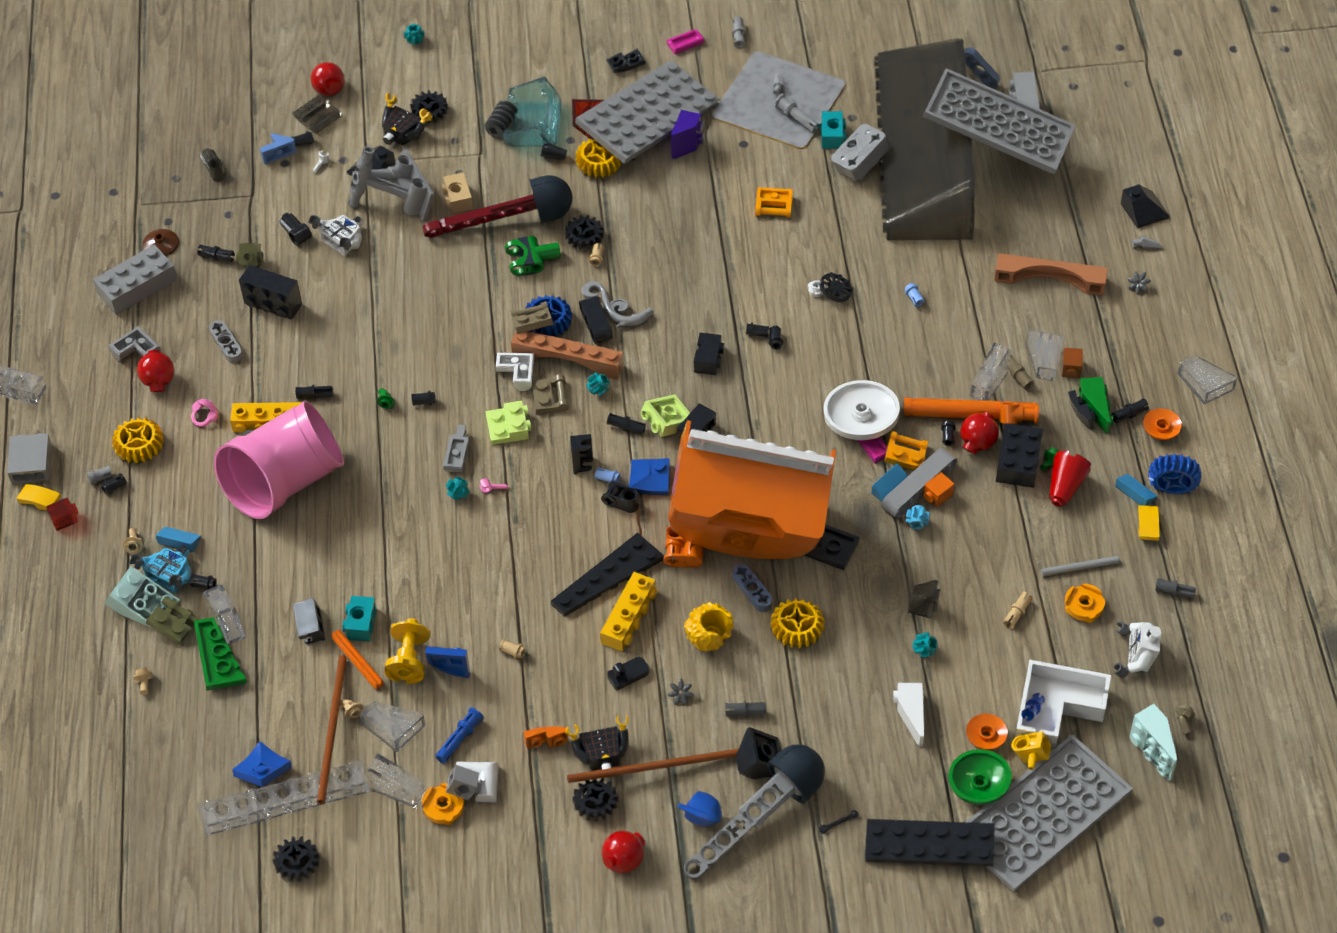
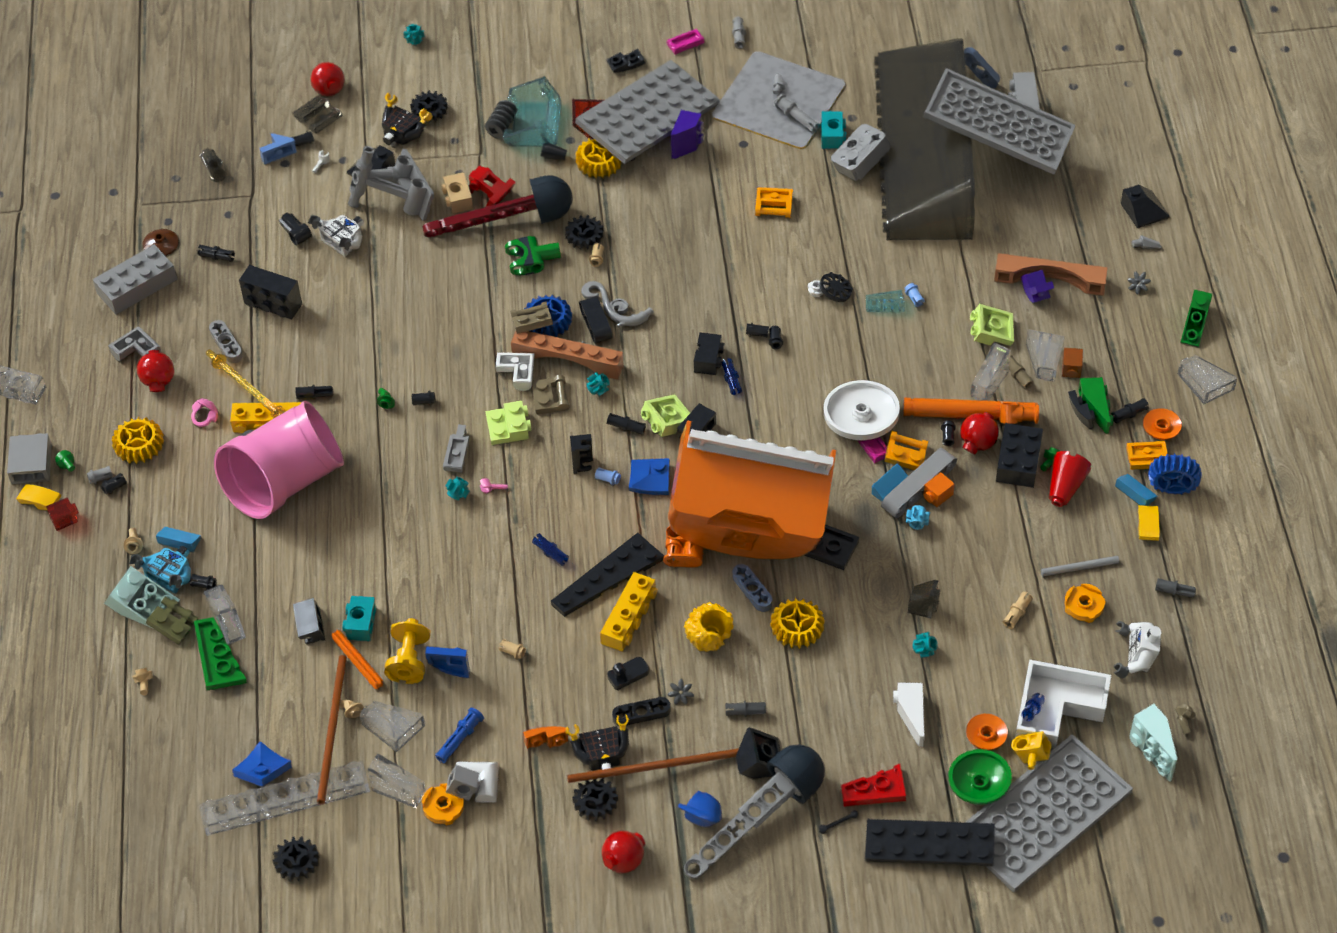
olive brick [236,243,264,269] -> none
black piece [601,481,640,513] -> none
none -> green plate [55,450,75,472]
none -> clear yellow bar [206,349,286,419]
none -> red tile [469,165,516,207]
none -> clear blue pin [532,533,569,566]
none -> black beam [612,697,671,726]
none -> clear blue pin [721,358,742,395]
none -> red wing [841,764,906,807]
none -> clear light blue slope [866,290,905,312]
none -> yellowish green plate [970,304,1014,346]
none -> dark purple brick [1020,270,1054,303]
none -> light orange plate [1126,441,1168,470]
none -> green slope [1180,289,1213,347]

